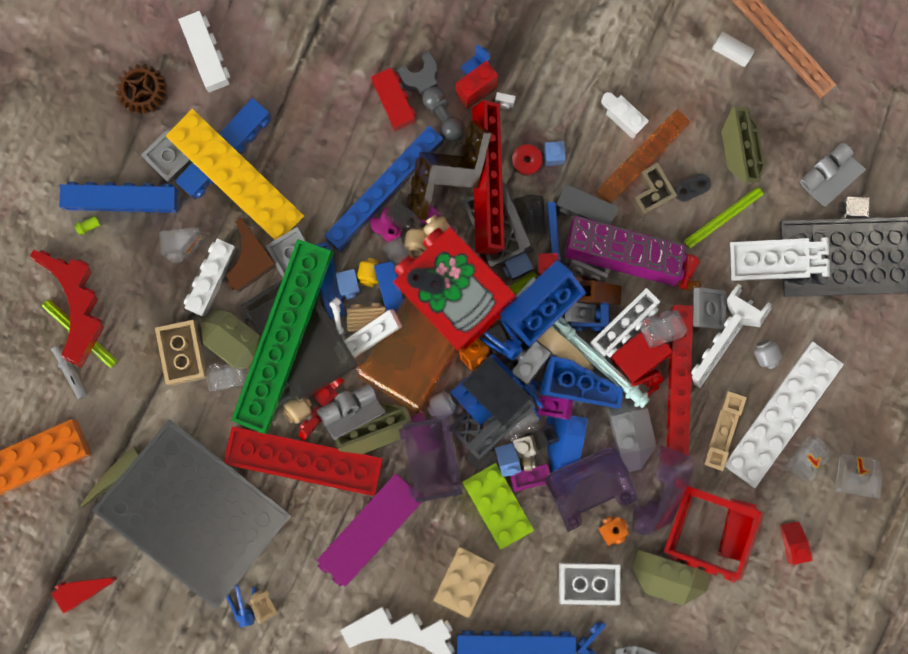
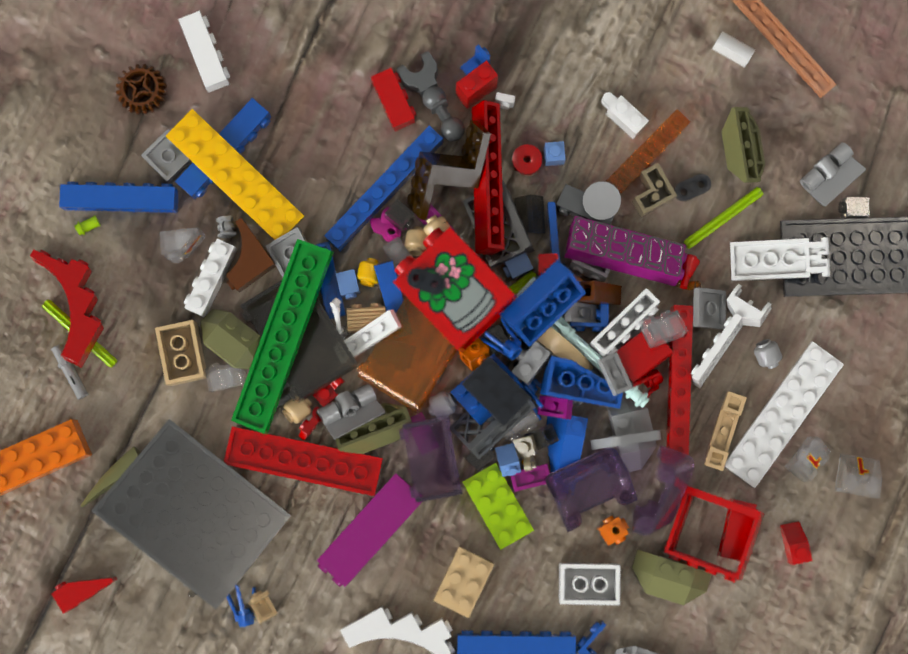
none -> light grey bush [216,216,237,238]
none -> light grey tile [583,181,621,220]
none -> light grey beam [590,430,662,450]
none -> light grey plate [597,352,633,396]

